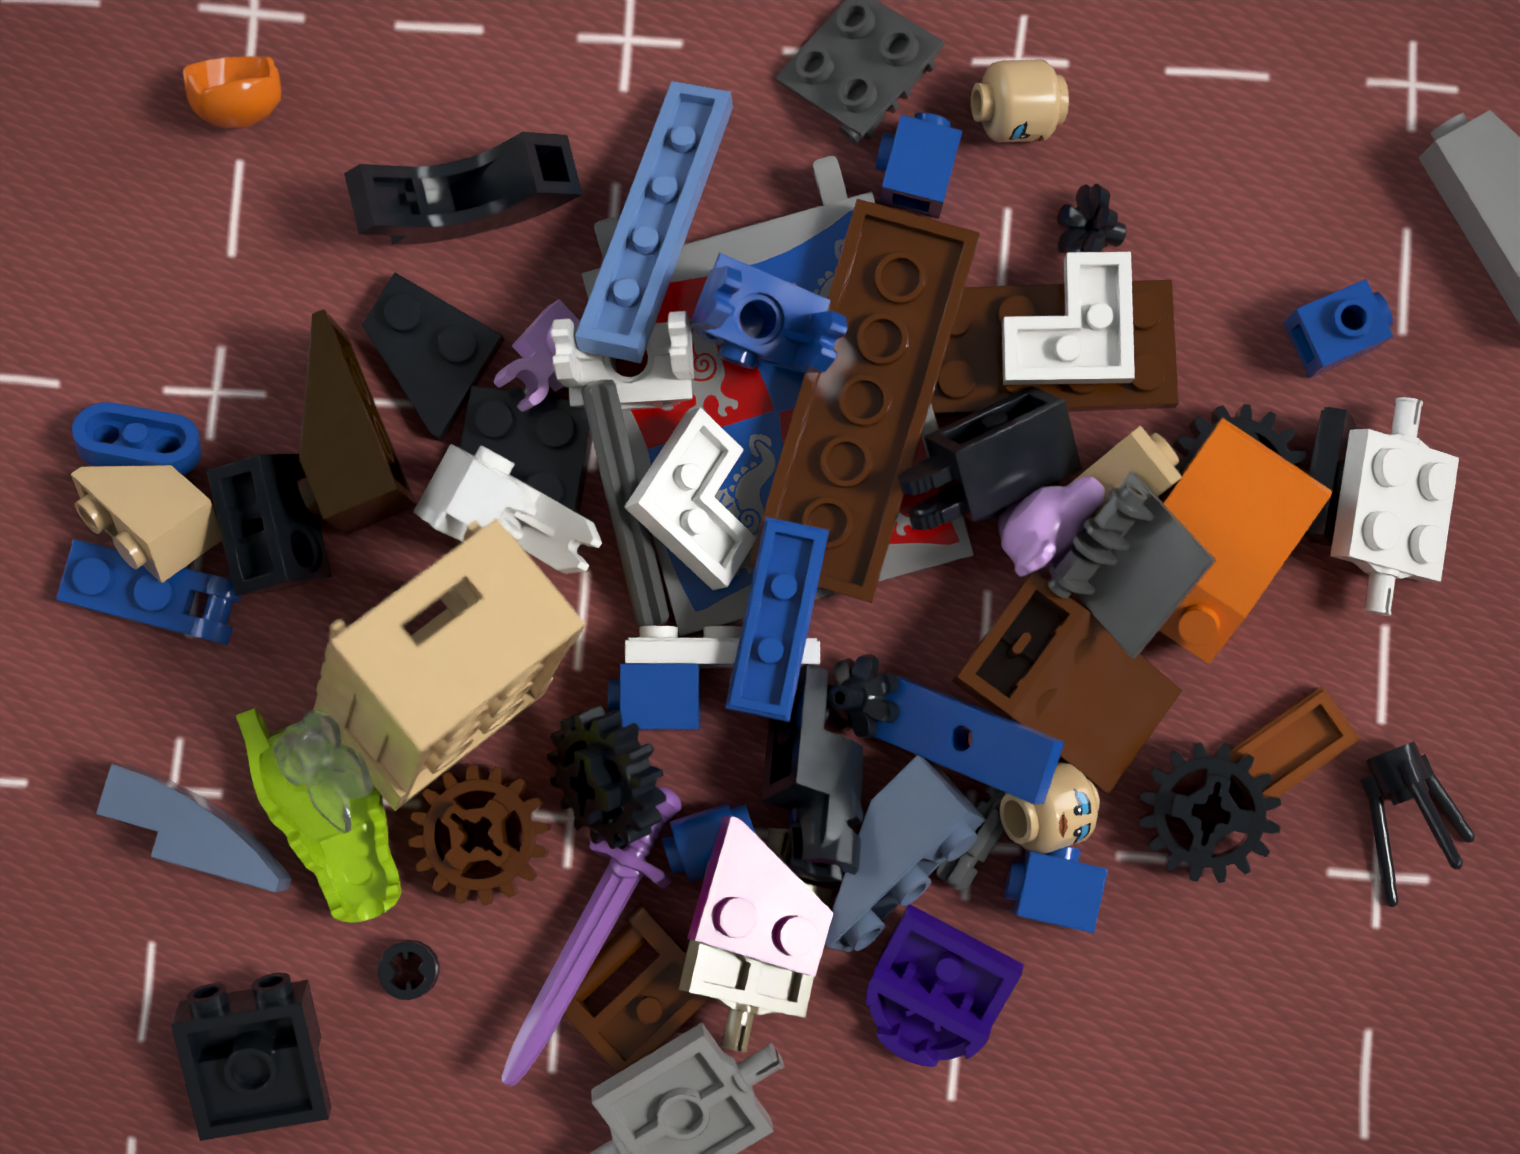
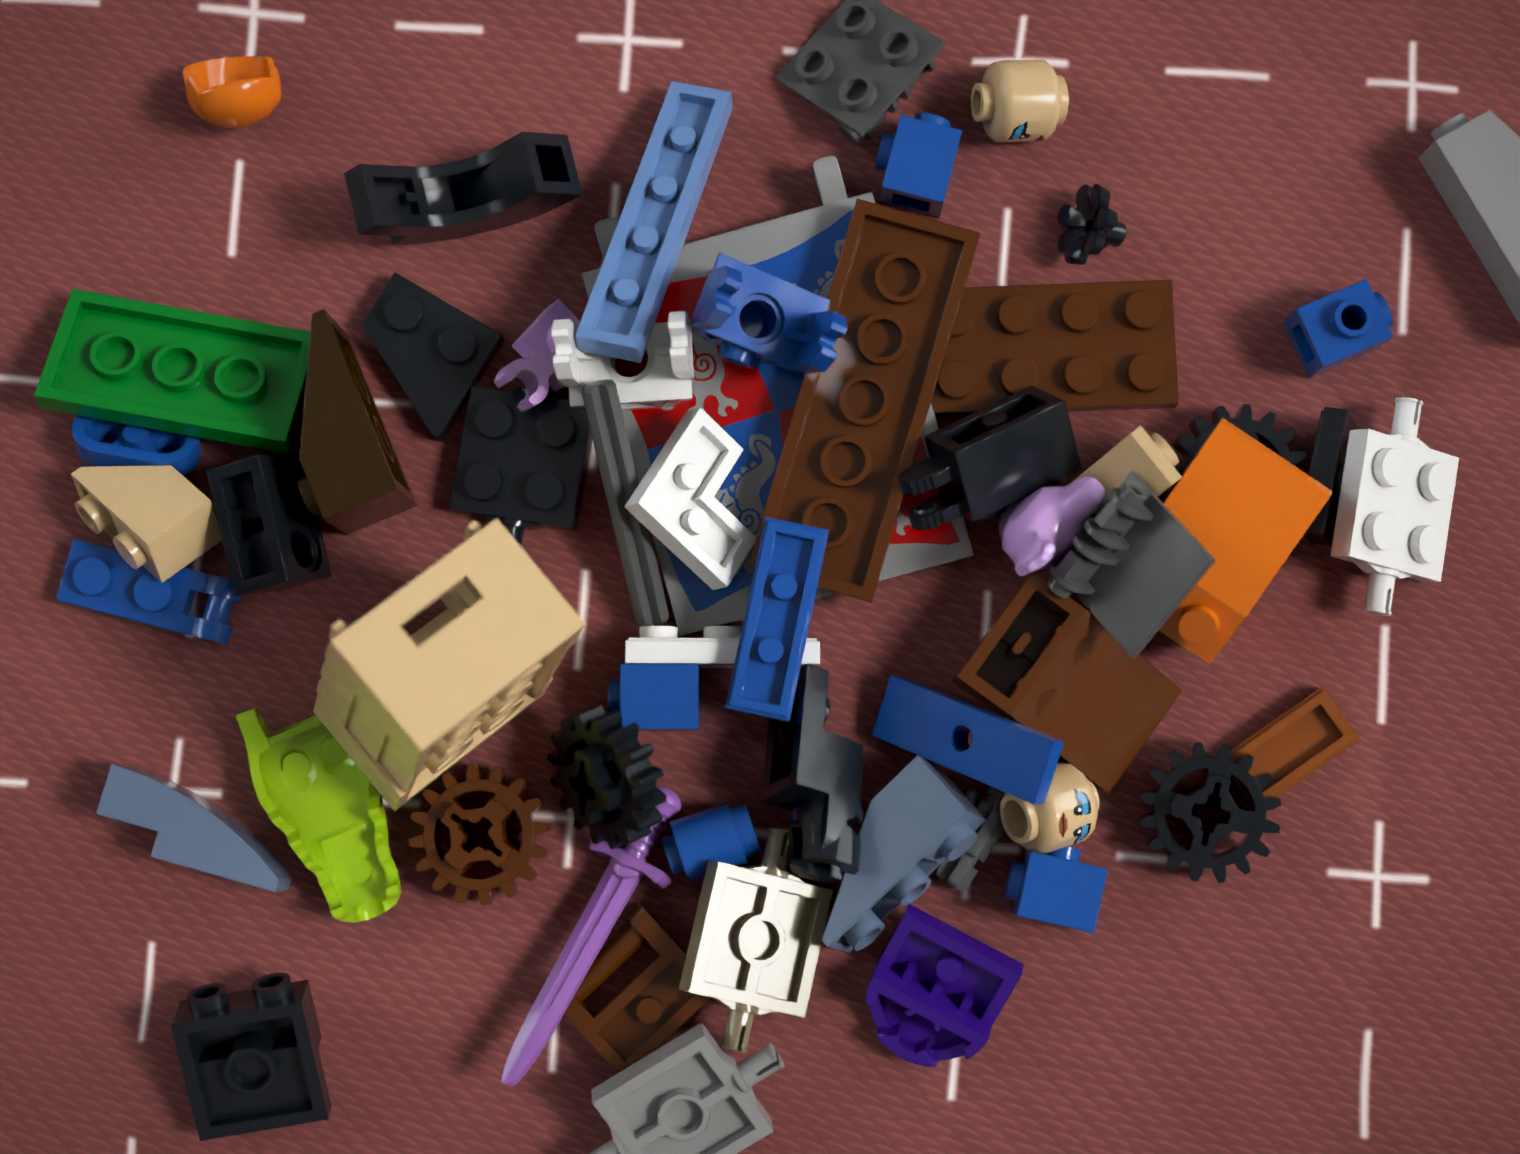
clear plate [274,710,373,834] -> none
black bush [378,940,440,1000] -> none
white piece [413,444,602,574] -> none
wing [687,816,833,977] -> none
black plant [827,654,899,739] -> none
white plate [1002,252,1135,385] -> none
black plant [1360,741,1475,907] -> none
none -> green plate [34,289,310,454]

